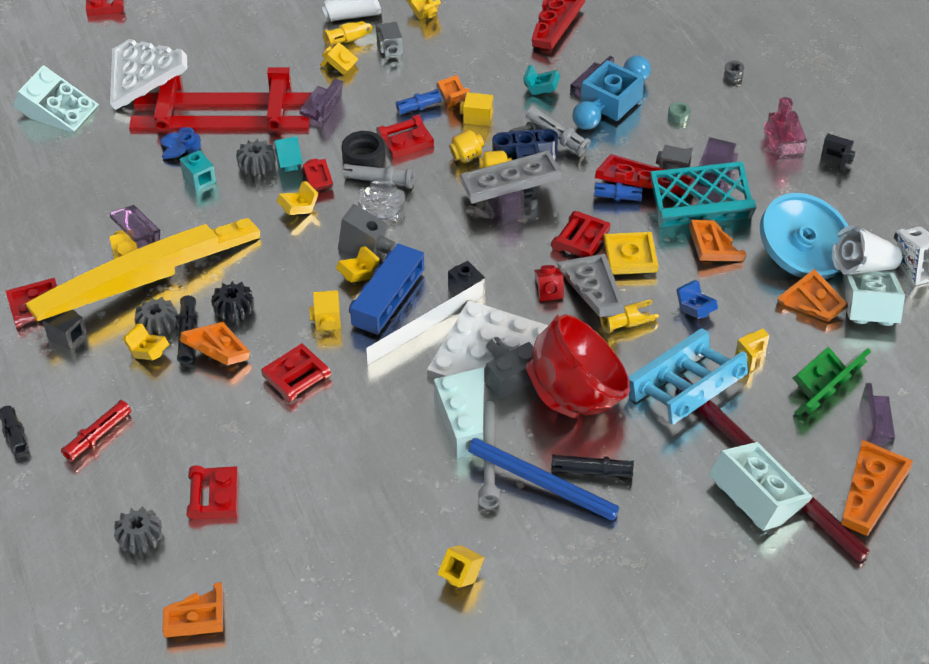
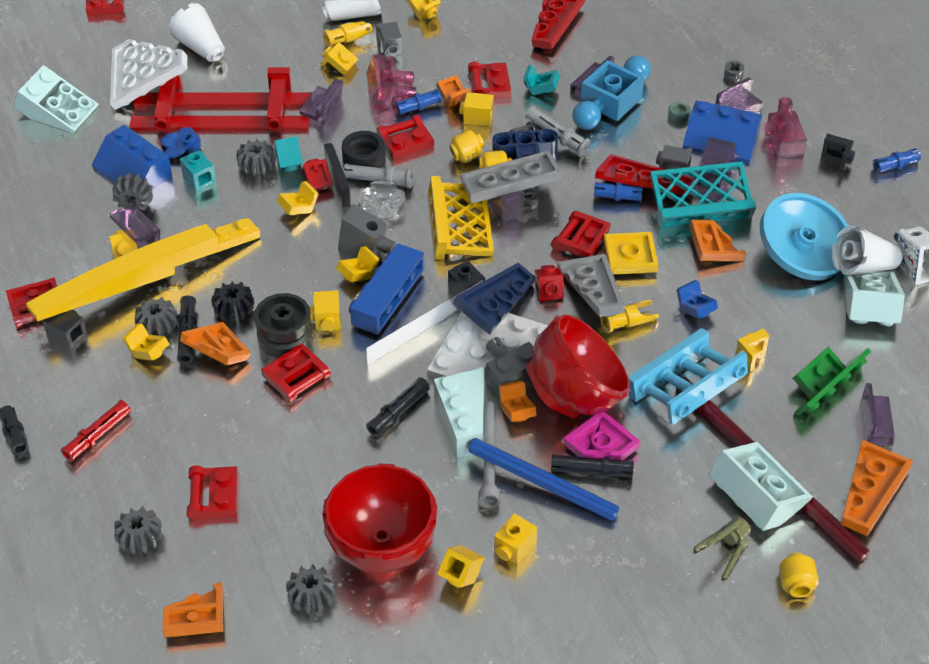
orange wing [777,269,848,322] -> none
none -> blue slope [92,125,172,189]
none -> dark grey gear [112,172,153,213]
none -> white cone [169,3,225,62]
none -> pearl dark grey wheel [254,293,313,358]
none -> dark grey gear [286,563,336,615]
none -> red rock [322,463,438,578]
none -> black tile [323,143,351,207]
none -> clear pink brick [366,54,417,106]
none -> black pin [366,377,430,437]
none -> yellow fence [428,176,494,260]
none -> dark blue wing [453,263,536,335]
none -> red plate [468,61,511,99]
none -> yellow brick [494,513,537,565]
none -> orange bracket [499,380,536,422]
none -> dark pink plate [564,412,640,460]
none -> blue slope [683,100,763,164]
none -> olive plant [694,516,751,579]
none -> clear purple panel [715,77,763,113]
none -> yellow head [779,553,819,598]
none -> blue pin [873,148,921,174]

